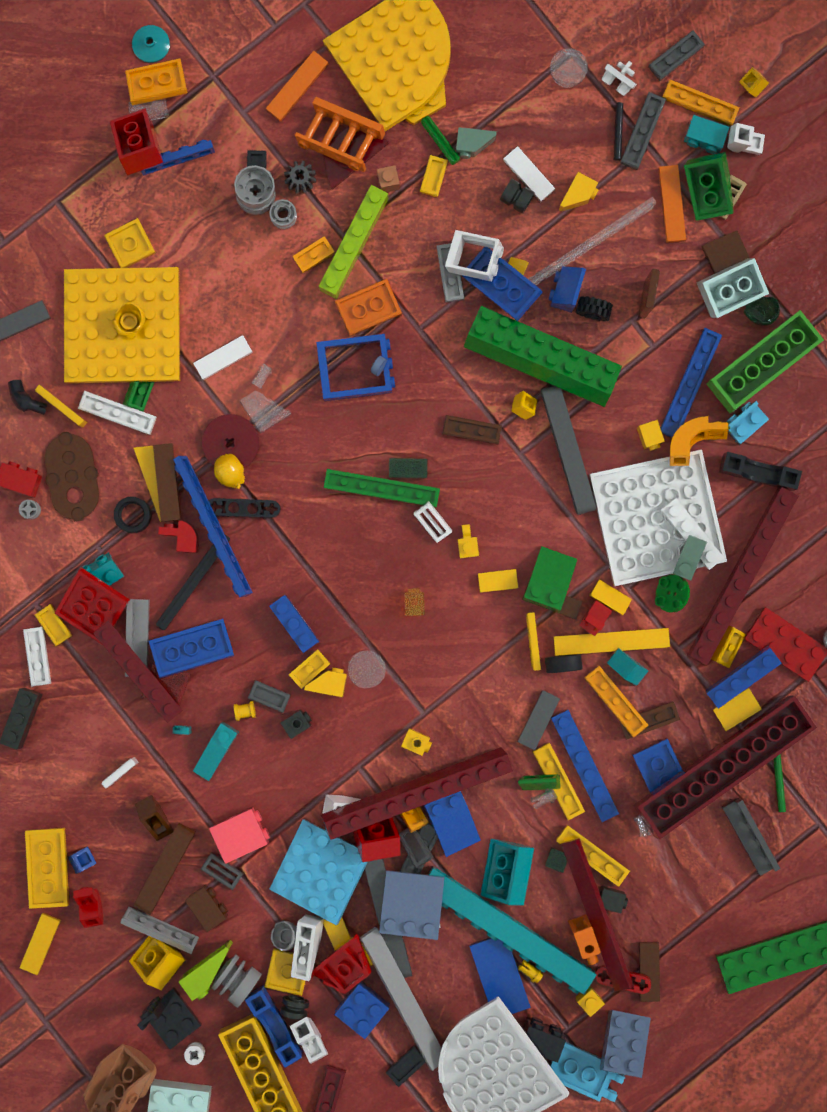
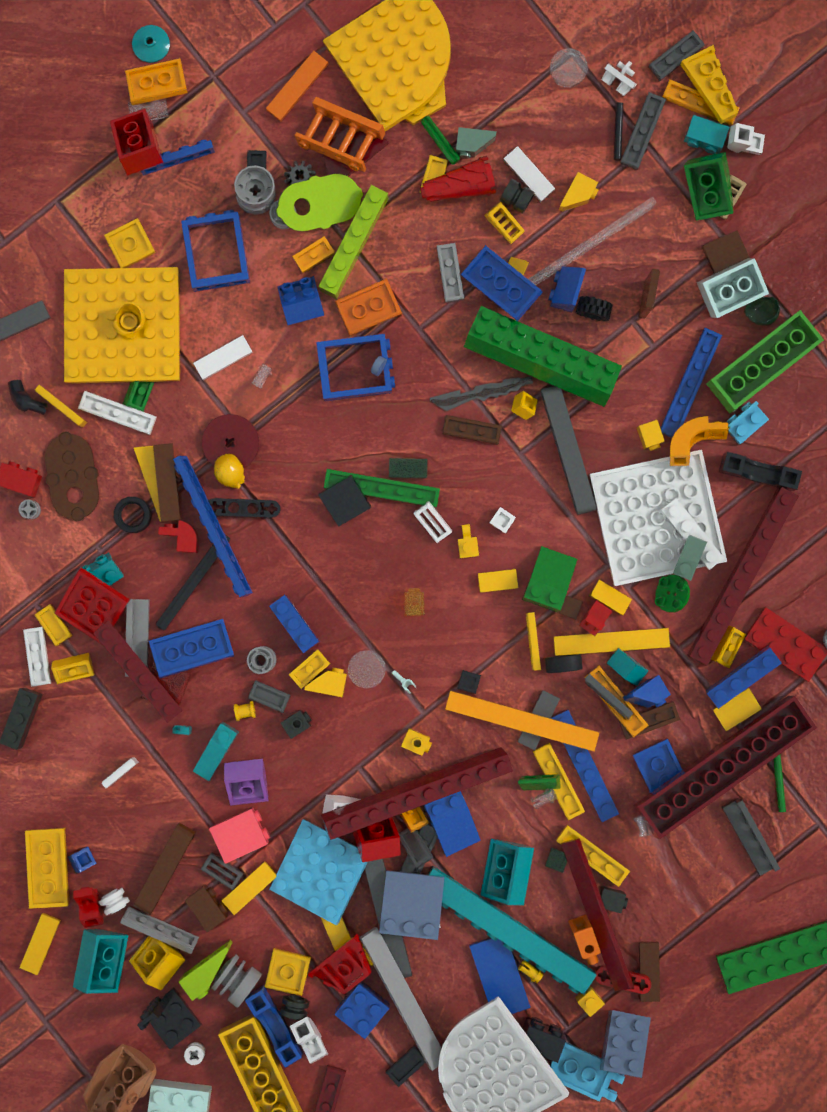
reddish brown slope [135,795,173,841] -> none
clear wing [240,391,292,434] -> none
light grey hair [271,921,297,951] -> none
white slope [291,914,324,981] -> none
nougat brick [377,165,400,192] -> none
white window [445,230,504,282] -> none
orange tile [658,165,686,243] -> none
yellow slope [739,67,769,97] -> none
none -> yellow slope [51,653,94,684]
none -> teal slope [73,929,129,994]
none -> white wheel [98,888,130,915]
none -> blue window [181,210,250,292]
none -> yellow tile [222,862,277,915]
none -> medium lavender slope [224,759,269,806]
none -> light grey wheel [247,646,277,674]
none -> lime piece [276,174,363,231]
none -> blue slope [277,276,324,325]
none -> black tile [318,475,371,527]
none -> light aqua hand [392,670,416,694]
none -> red cone [420,156,496,202]
none -> dark grey sword [430,376,533,411]
none -> light orange tile [445,691,600,751]
none -> black tile [457,670,481,694]
none -> yellow slope [484,202,525,244]
none -> white plate [490,507,516,533]
none -> dark grey tile [585,674,633,720]
none -> blue slope [622,675,671,708]
none -> yellow wing [680,45,738,124]

